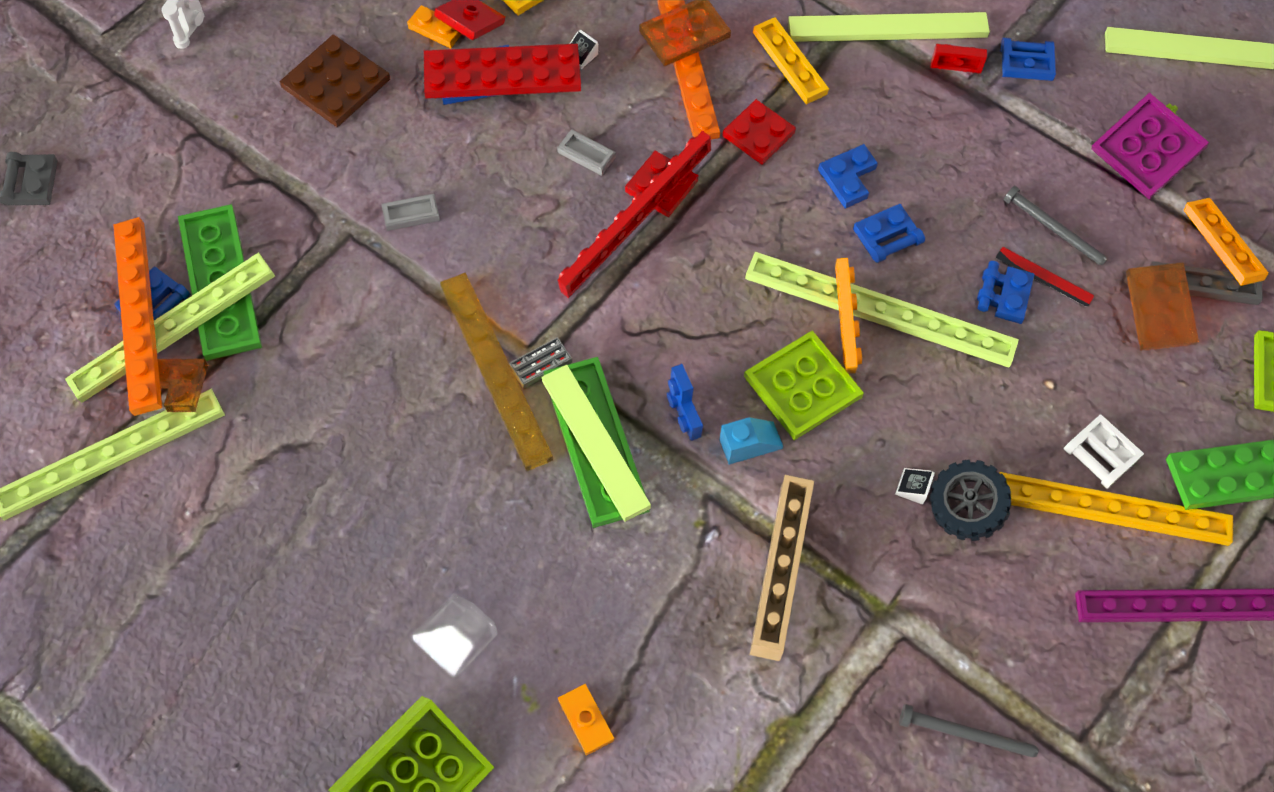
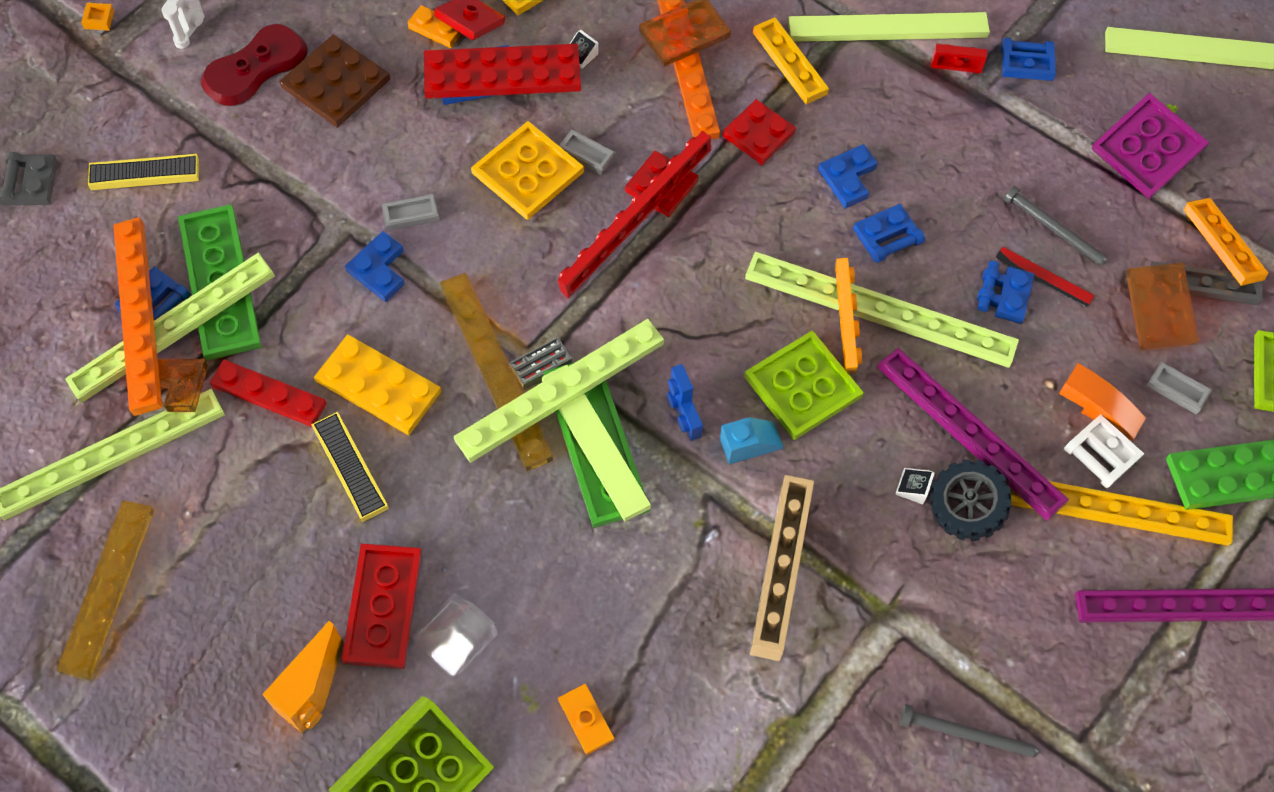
none -> clear yellow plate [56,500,154,681]
none -> light orange plate [81,3,115,31]
none -> tile [88,154,199,190]
none -> dark red plate [200,24,308,106]
none -> red plate [209,359,327,427]
none -> light orange slope [262,621,344,734]
none -> tile [311,412,389,522]
none -> yellow plate [314,334,442,436]
none -> red plate [341,543,422,669]
none -> blue plate [345,231,405,302]
none -> yellowish green plate [454,319,664,463]
none -> yellow plate [471,121,584,220]
none -> magenta tile [877,348,1069,521]
none -> orange slope [1059,363,1146,442]
none -> light grey tile [1146,361,1212,415]

